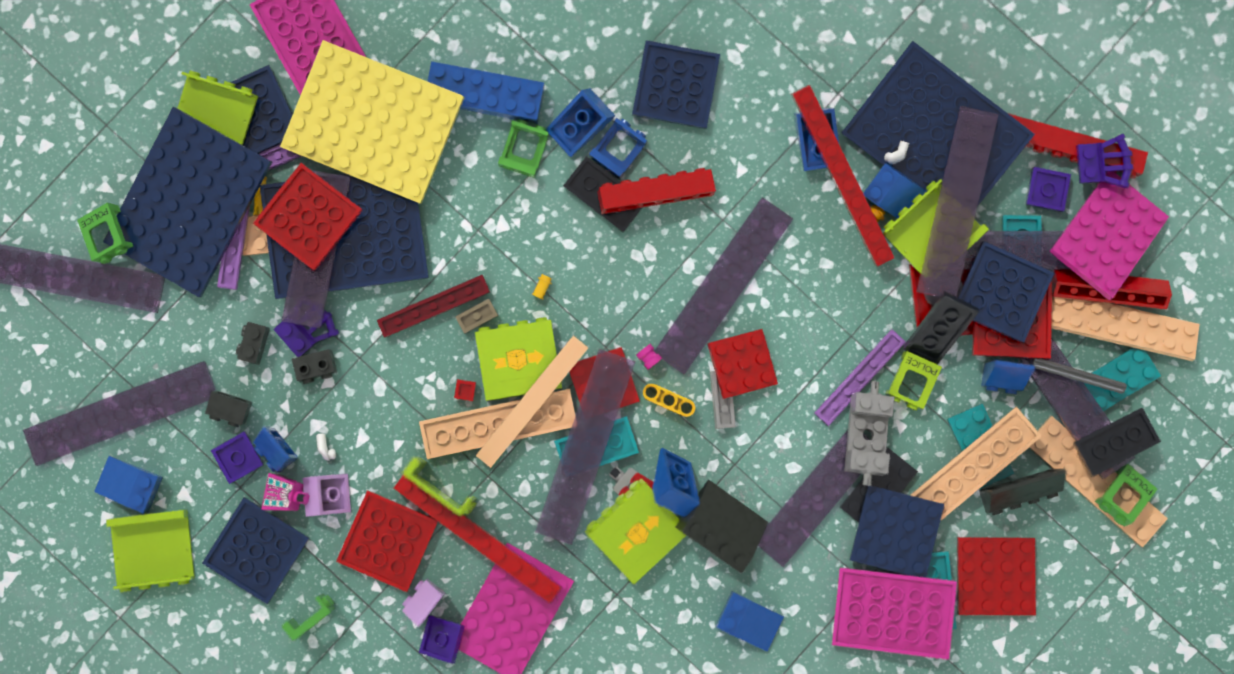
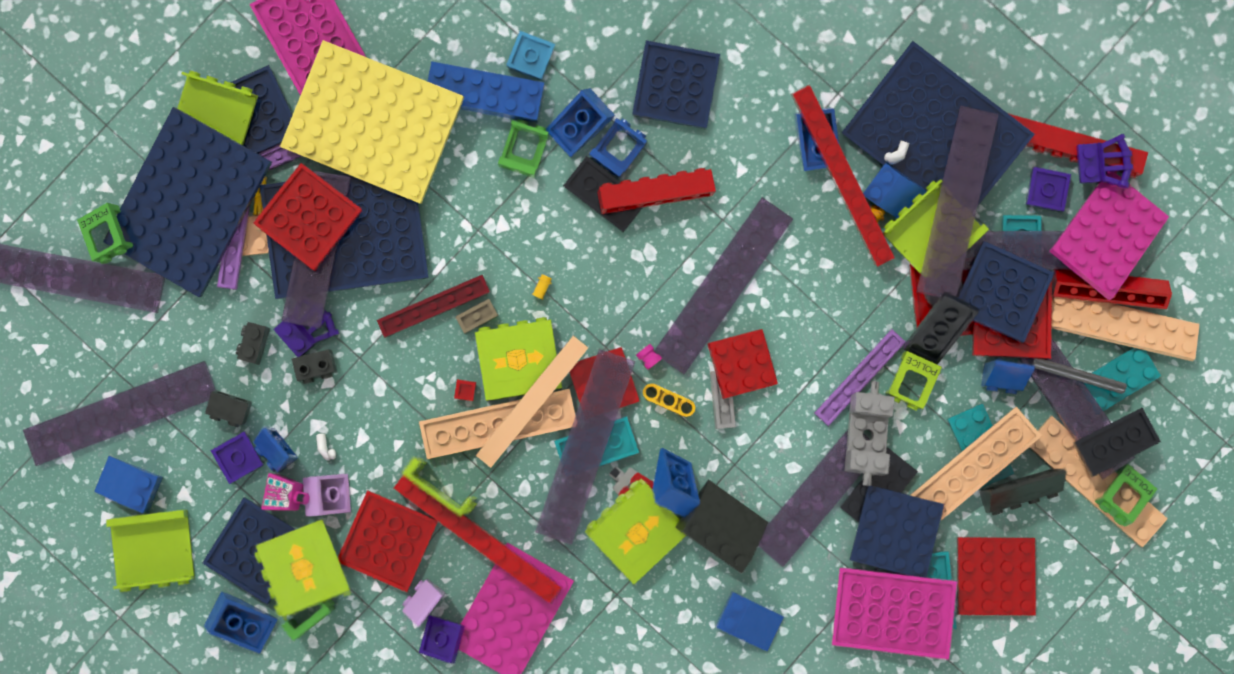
none -> blue slope [204,591,278,654]
none -> lime panel [255,519,351,621]
none -> dark azure plate [506,31,555,81]

